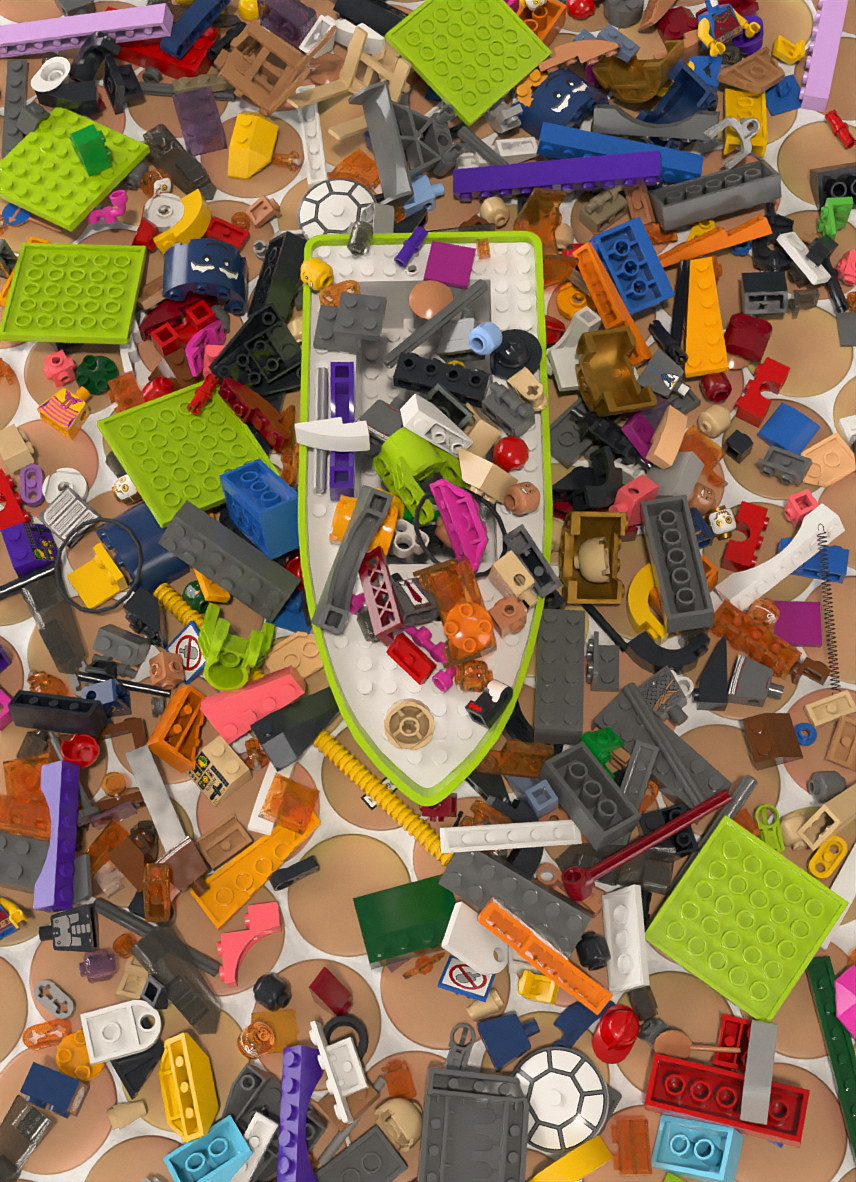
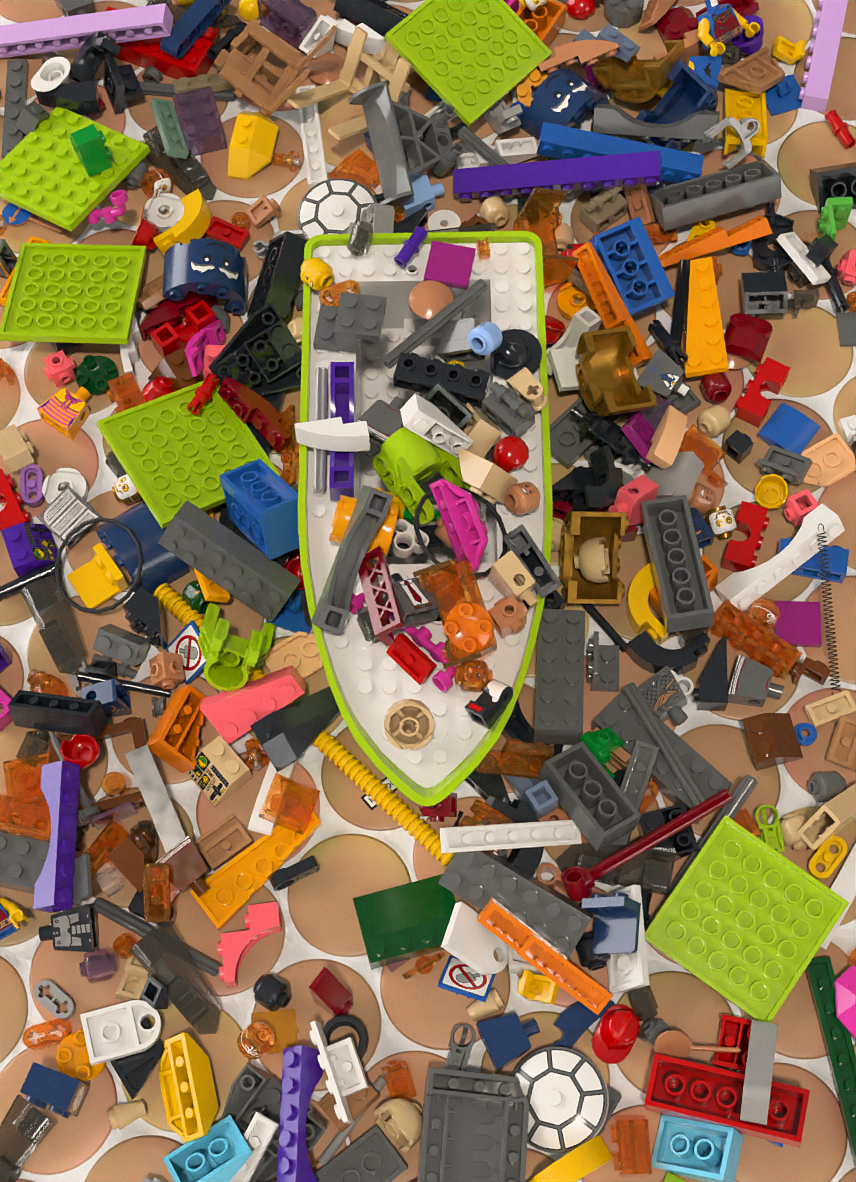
none -> sand green plate [151,98,189,159]
none -> white piece [428,210,461,232]
none -> bracket [581,893,641,955]
none -> yellow hair [754,474,789,510]

